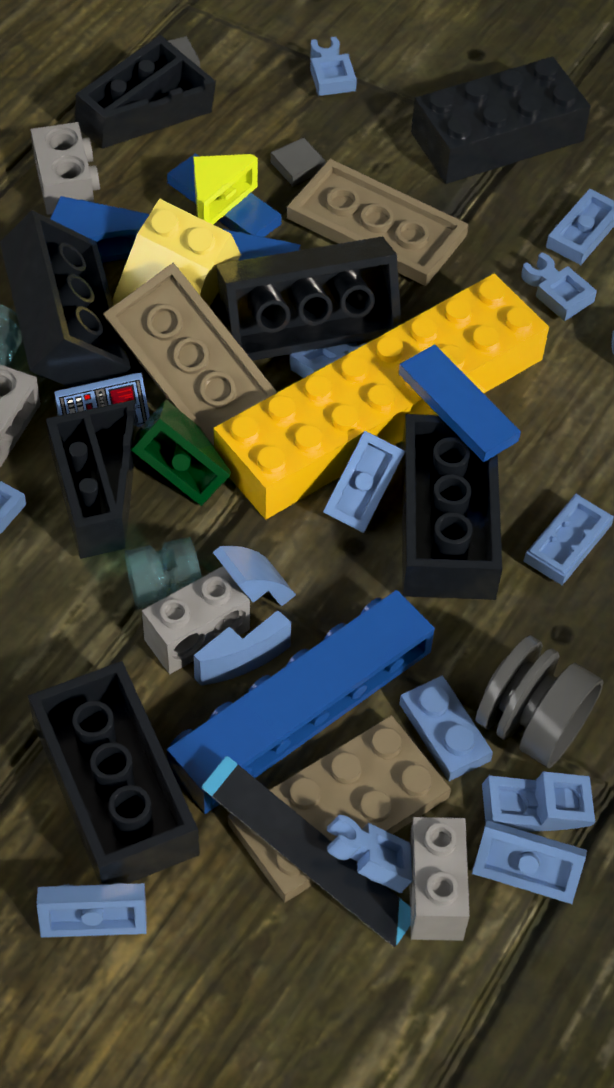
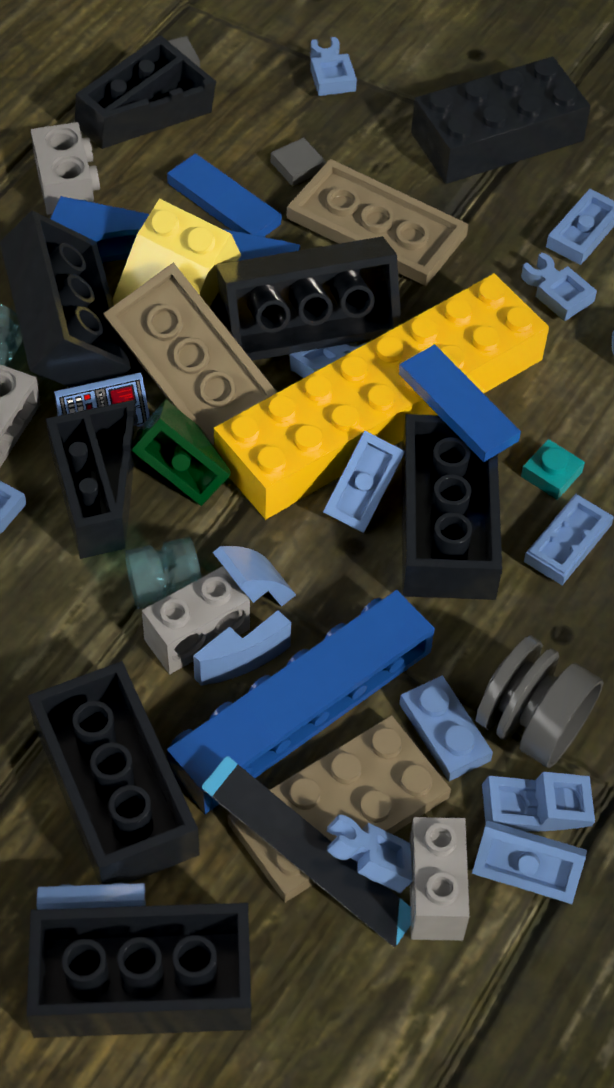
neon yellow slope [194,154,258,224] -> none
none -> black brick [26,903,251,1038]
none -> teal plate [521,439,585,500]

